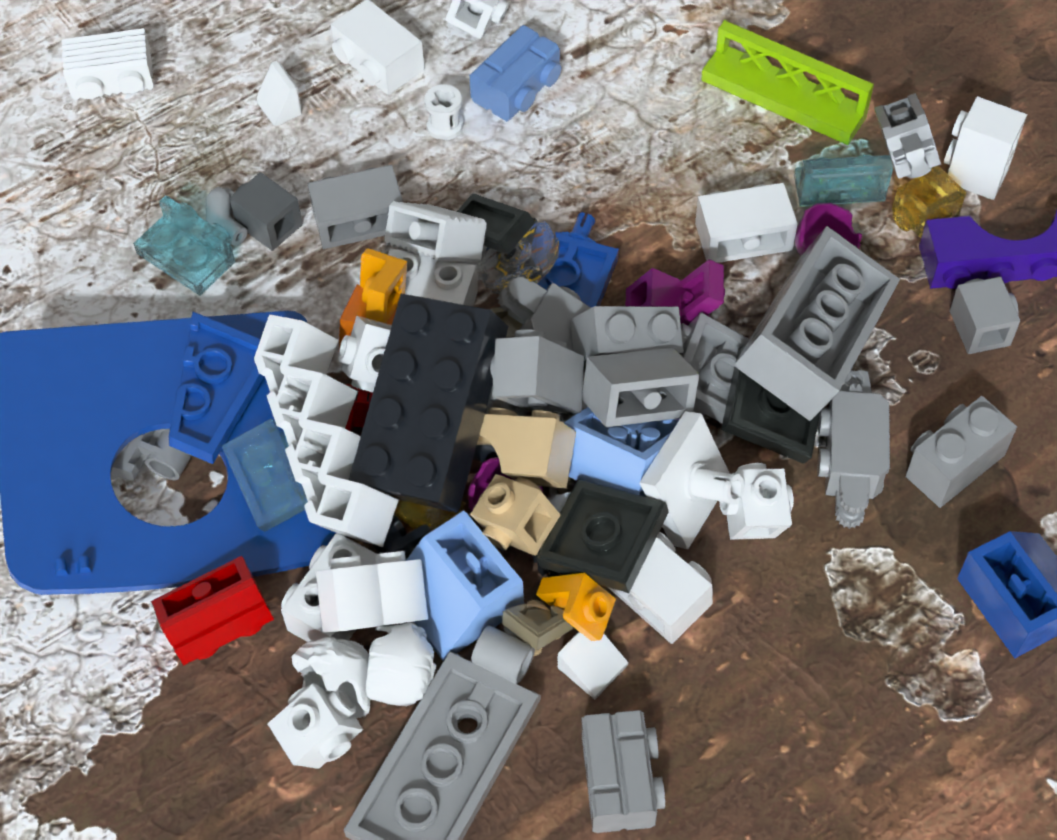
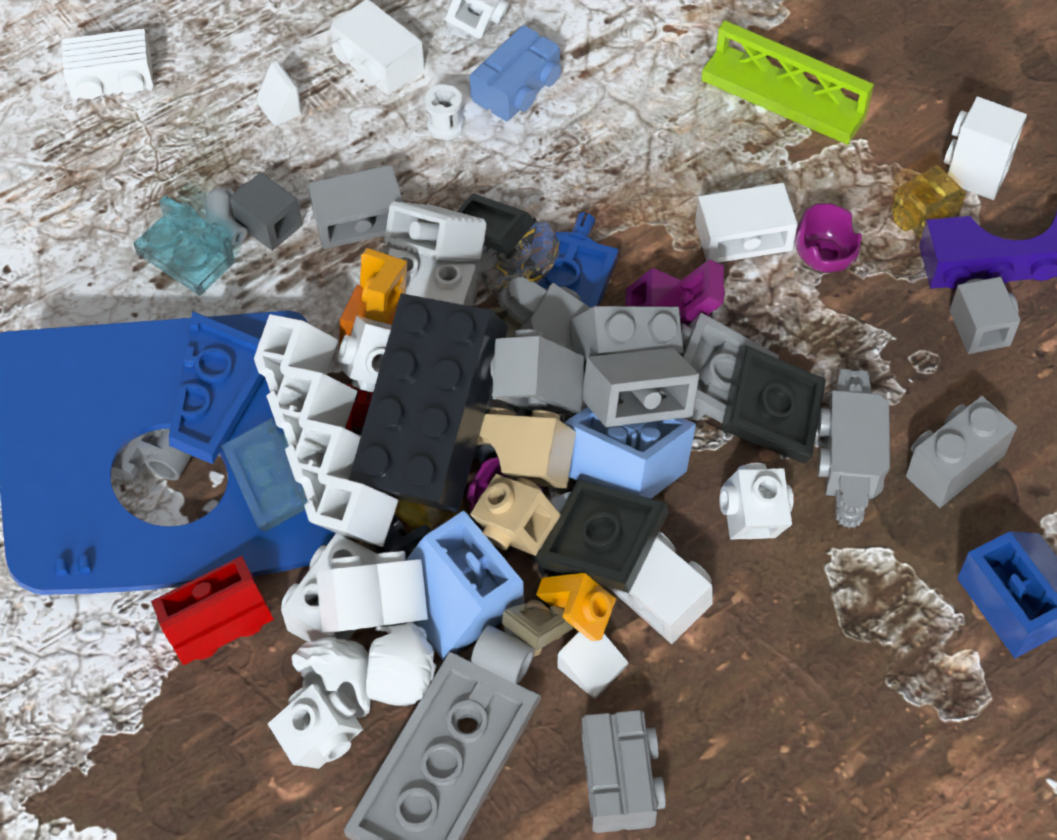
white tile [639,411,744,549] -> none
light grey brick [733,226,900,421] -> none
clear light blue bracket [794,155,893,207] -> none
light grey hinge [874,93,941,179] -> none

